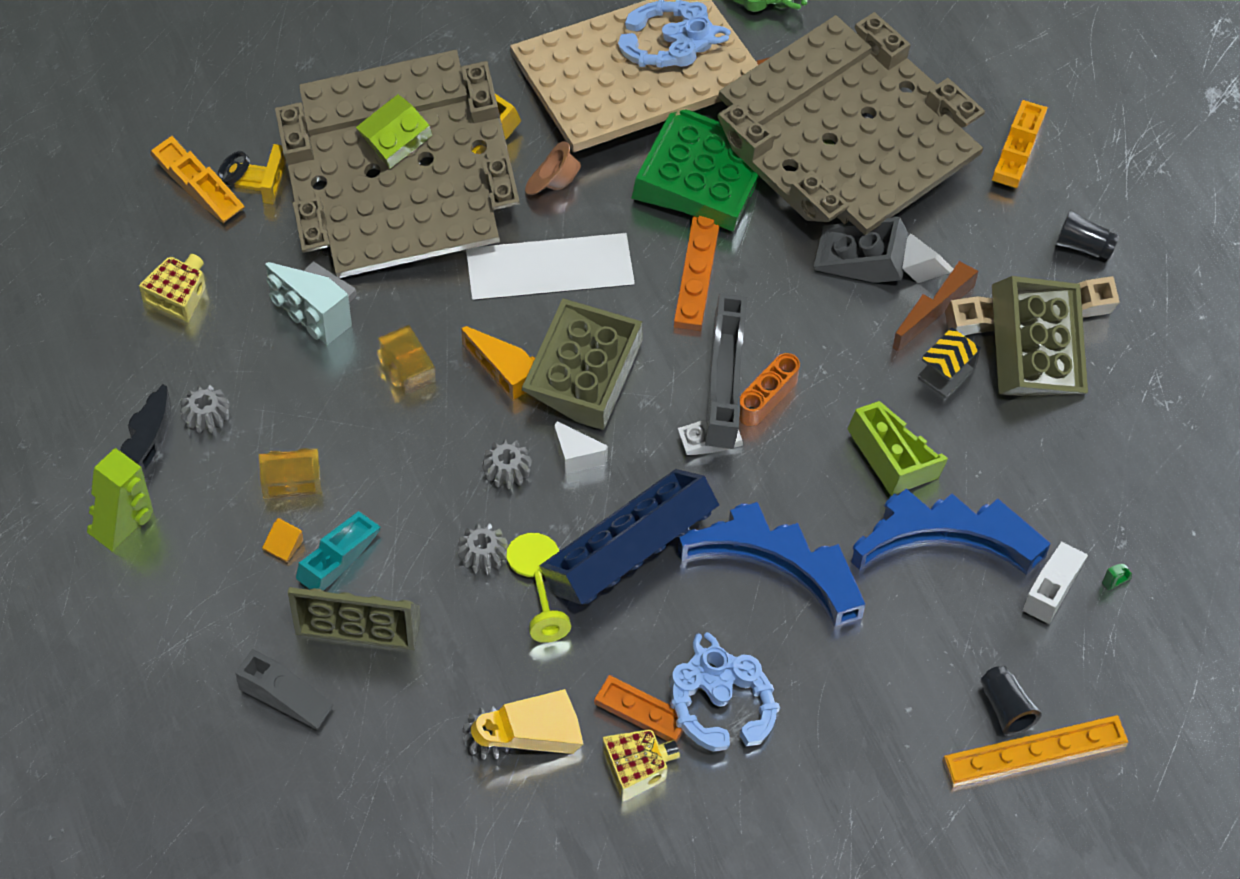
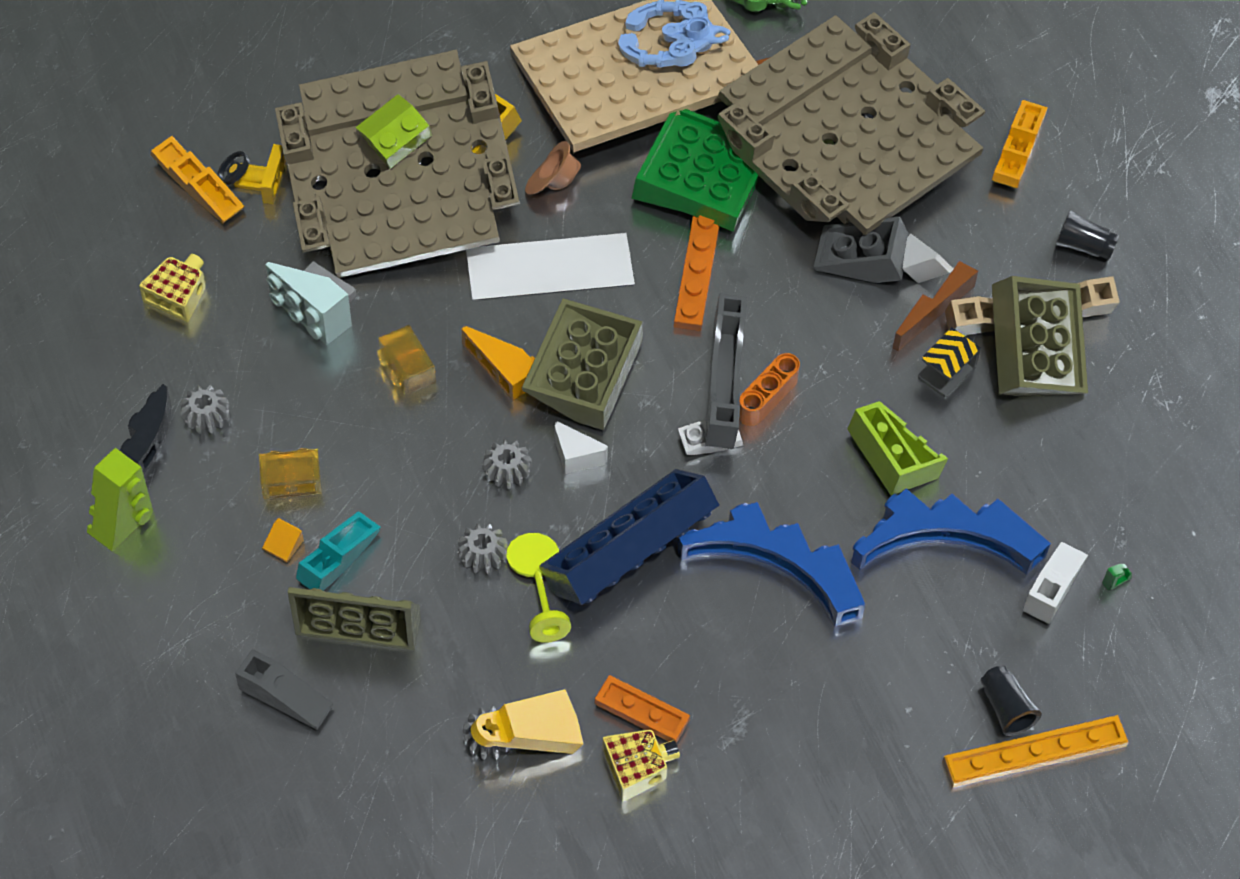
light blue piece [669,632,780,752] -> none

